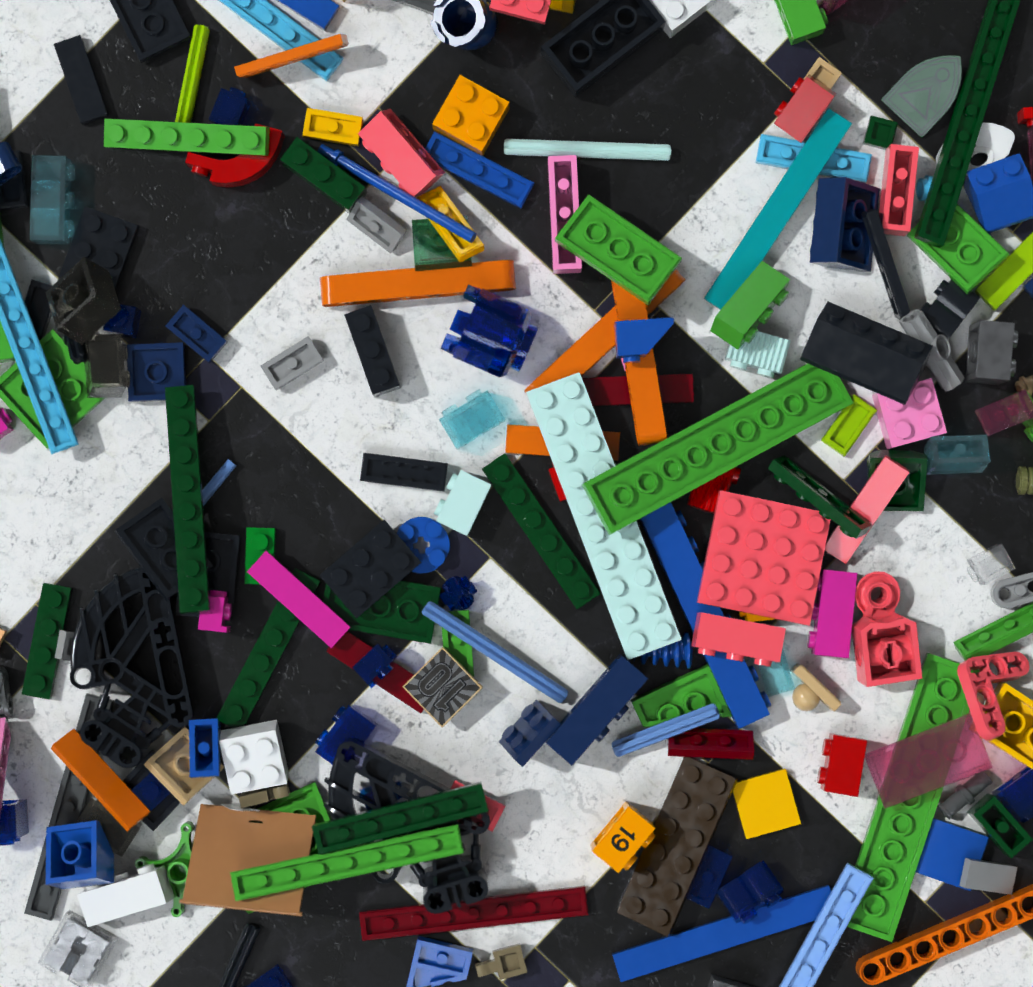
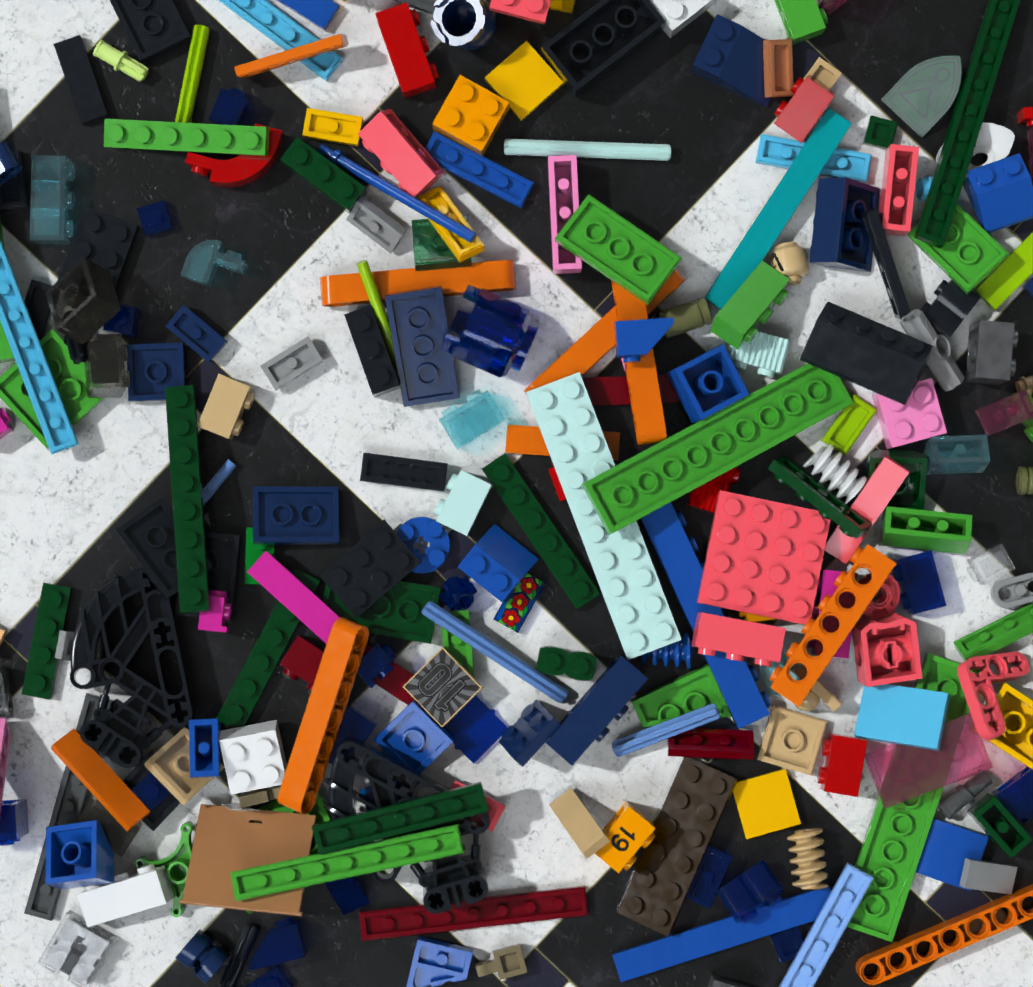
none -> yellowish green axle [93,40,149,82]
none -> clear blue plate [137,200,173,237]
none -> dark blue wheel [175,929,230,984]
none -> clear light blue brick [180,240,248,287]
none -> tan brick [197,373,255,440]
none -> clear blue slope [248,917,307,971]
none -> dark blue plate [252,486,339,544]
none -> orange beam [278,617,369,815]
none -> dark red brick [280,635,324,691]
none -> clear blue tile [325,876,370,915]
none -> lime bar [356,260,397,369]
none -> blue plate [374,699,455,773]
none -> red brick [375,2,439,99]
none -> dark blue plate [385,285,460,407]
none -> clear blue piece [444,696,508,764]
none -> blue slope [458,524,539,603]
none -> yellow tile [484,41,564,121]
none -> tile [494,573,546,633]
none -> dark green brick [536,646,596,681]
none -> tan tile [549,788,610,859]
none -> olive piece [657,297,712,339]
none -> blue brick [666,344,749,424]
none -> dark blue slope [691,14,771,108]
none -> tan tile [757,705,828,776]
none -> nougat tile [763,39,794,98]
none -> orange brick [769,544,897,707]
none -> tan head [770,242,809,286]
none -> clear blue tile [770,926,803,963]
none -> tan piece [787,828,829,890]
none -> white piece [803,444,867,504]
none -> medium azure tile [854,684,950,751]
none -> bright green brick [880,506,972,554]
none -> clear blue brick [892,550,946,614]

